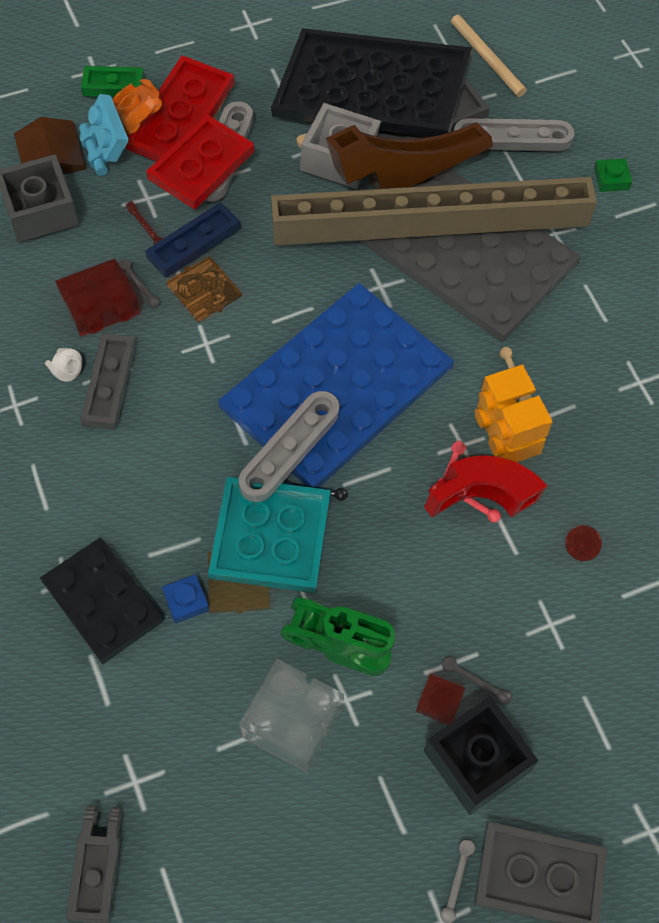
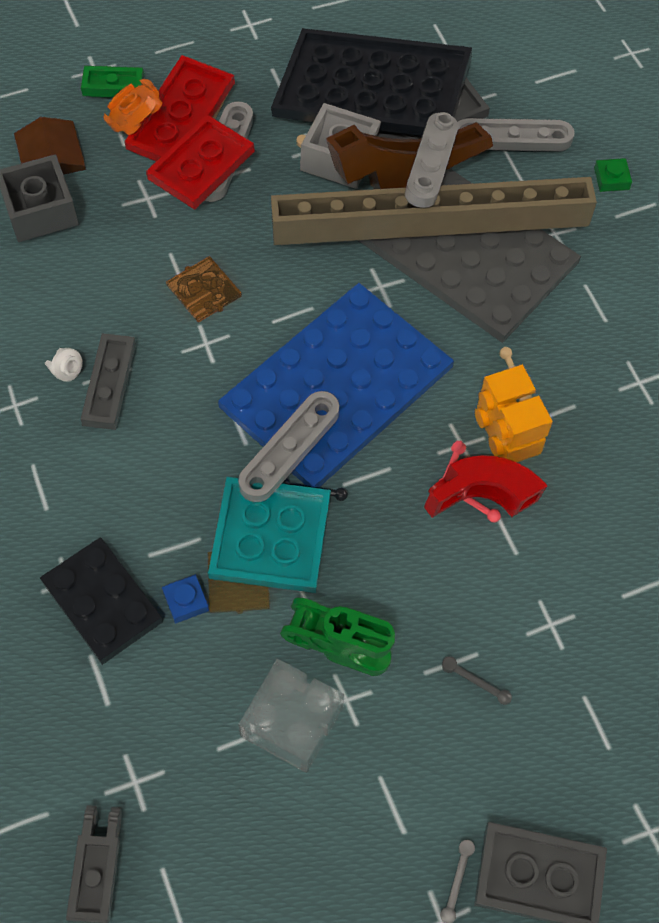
clear red plate [55,258,141,337] -> none
medium azure plate [79,94,129,176] -> none
dark grey hinge [119,259,160,308] -> none
clear red hinge [126,201,163,245] -> none
dark blue plate [145,202,241,278] -> none
clear red plate [416,674,466,725] -> none
black brick [424,697,539,815] -> none
tan bar [451,15,527,97] -> none
clear red tile [565,526,602,561] -> none
none -> light grey plate [405,112,459,208]

